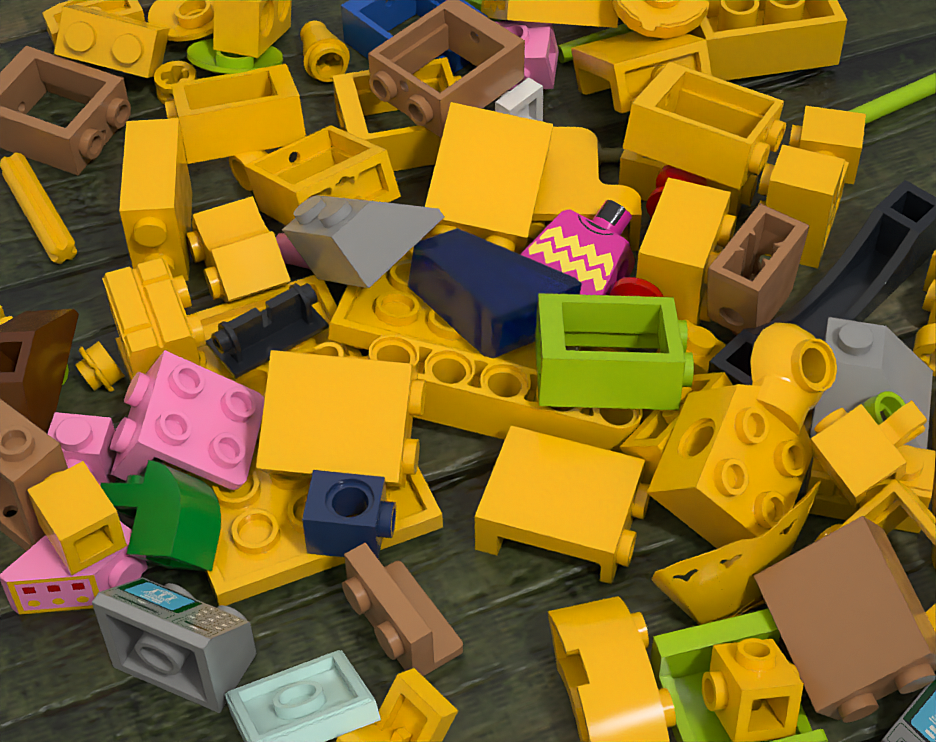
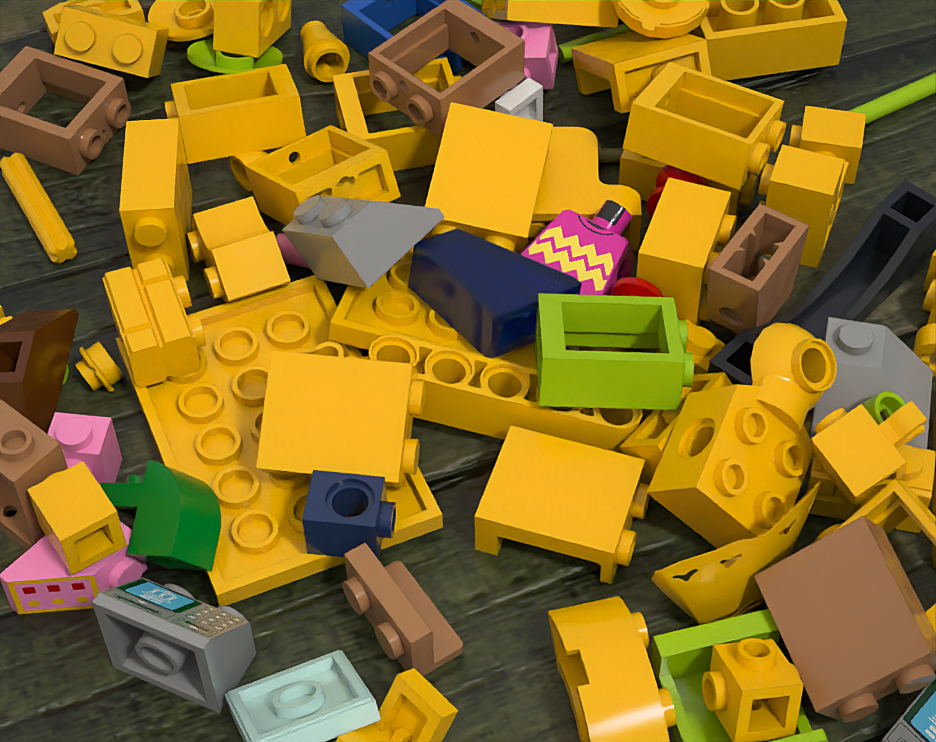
bright pink bracket [110,350,265,490] -> none
yellow bush [154,61,197,105] -> none
black hinge [206,283,329,379] -> none

